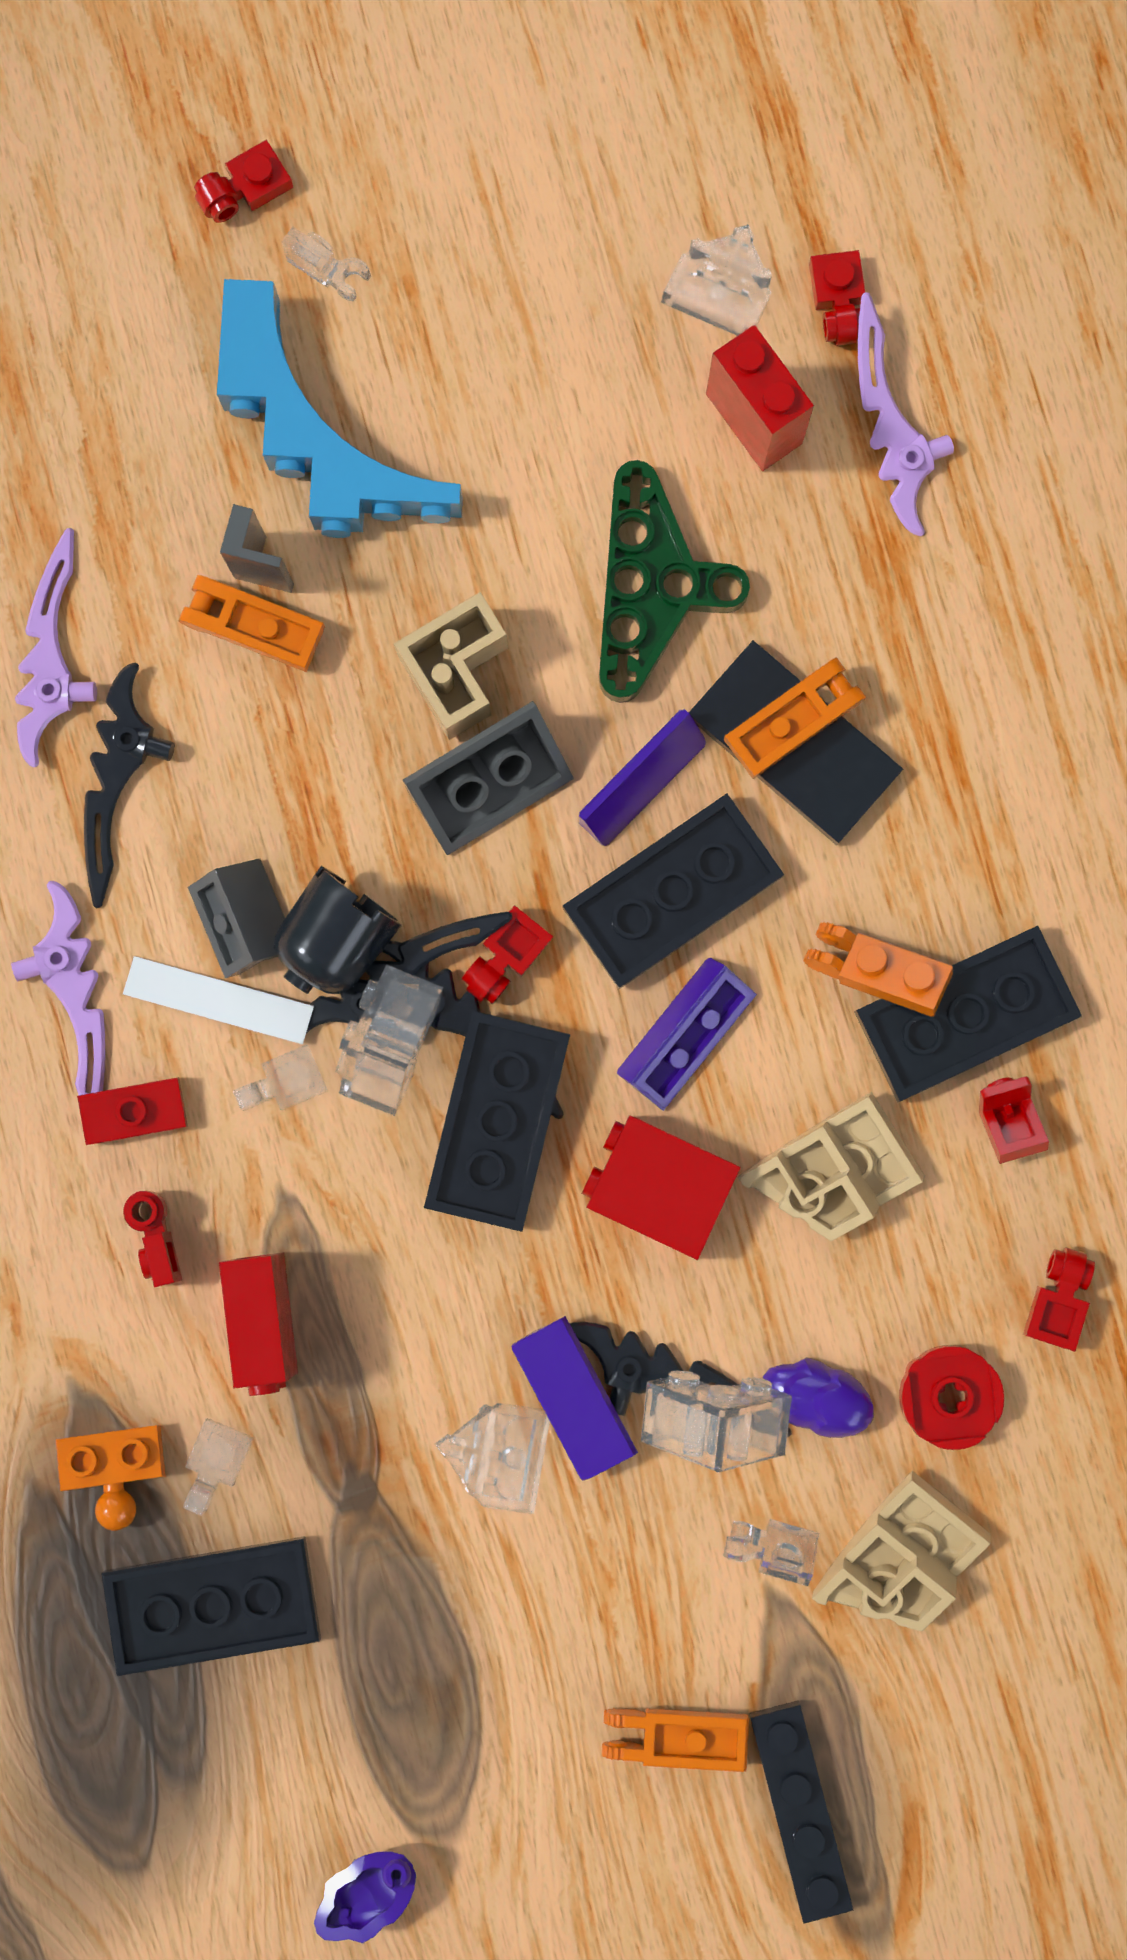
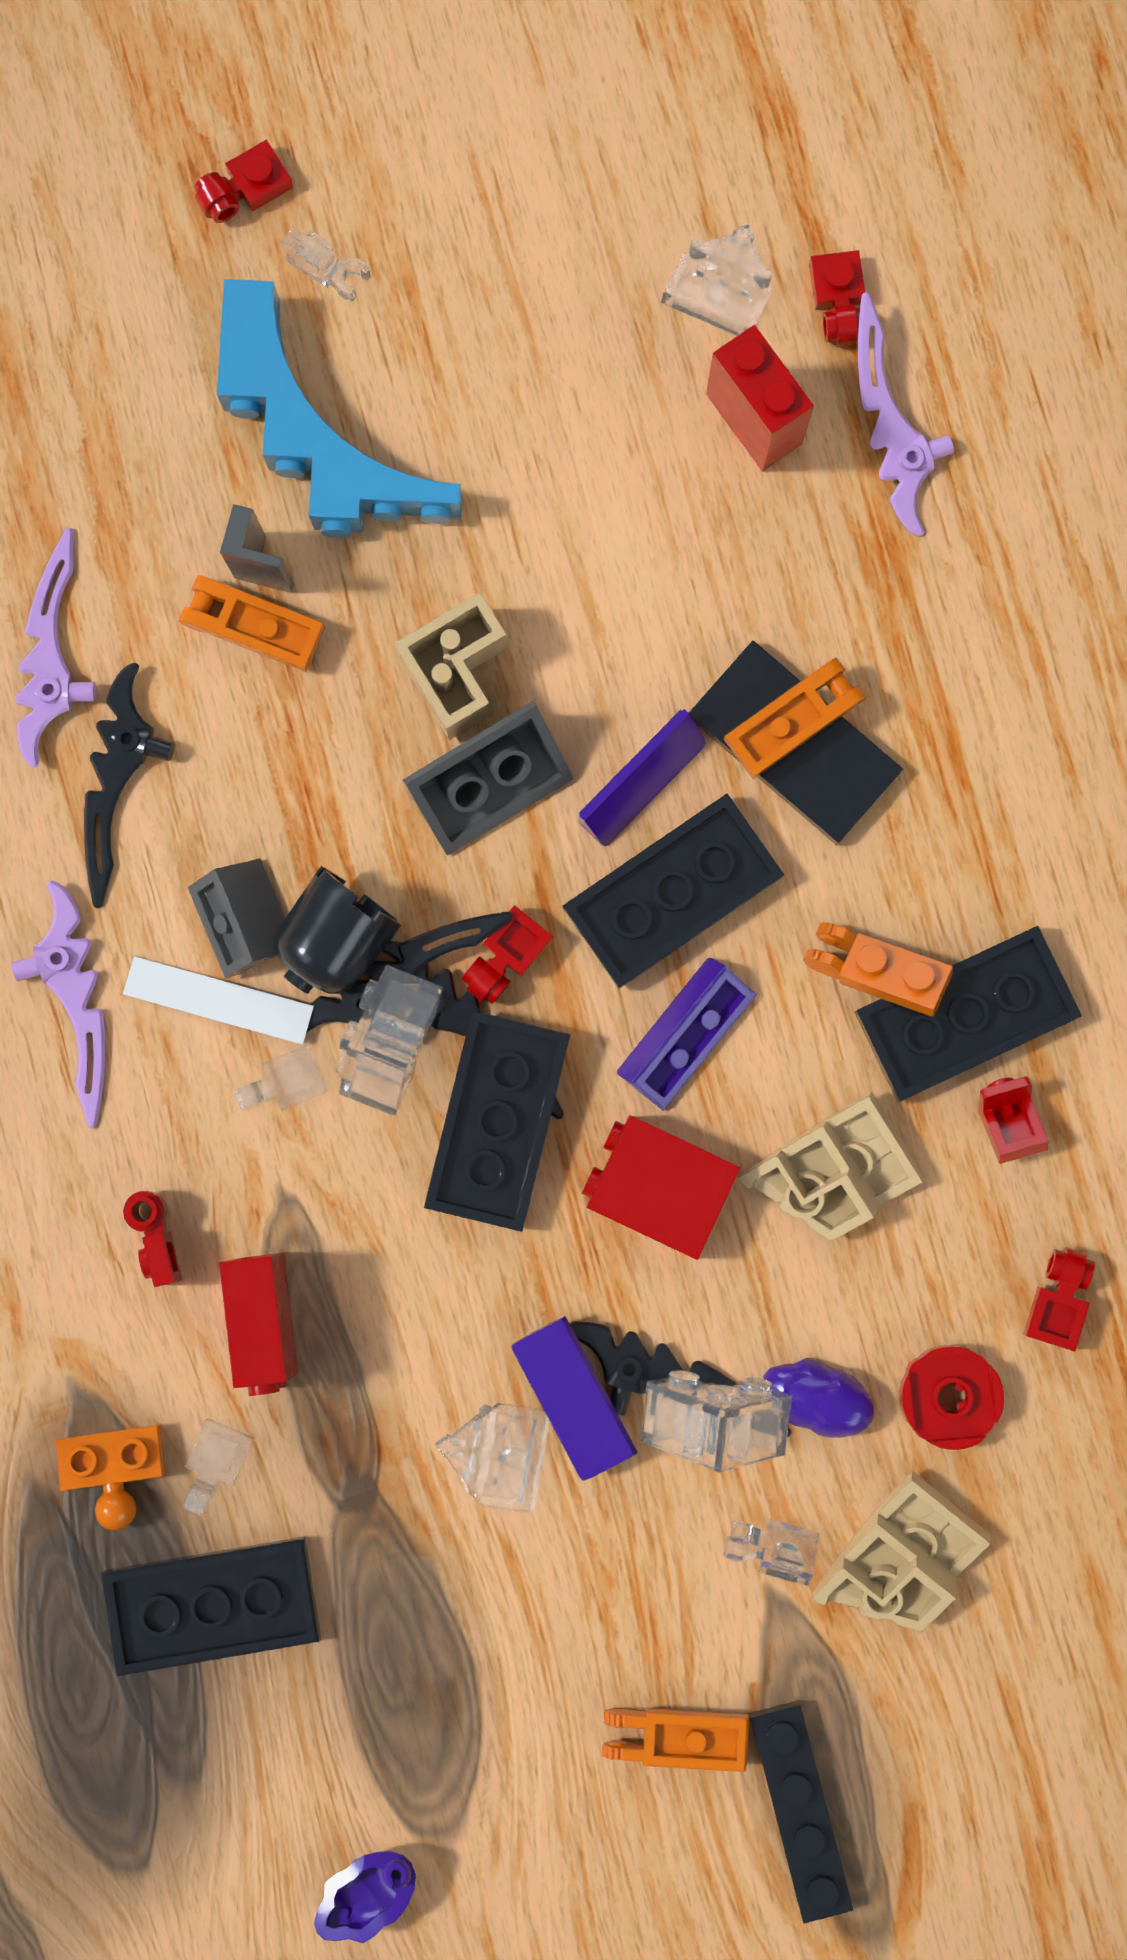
red plate [77,1077,188,1145] -> none
dark green beam [599,460,750,703] -> none

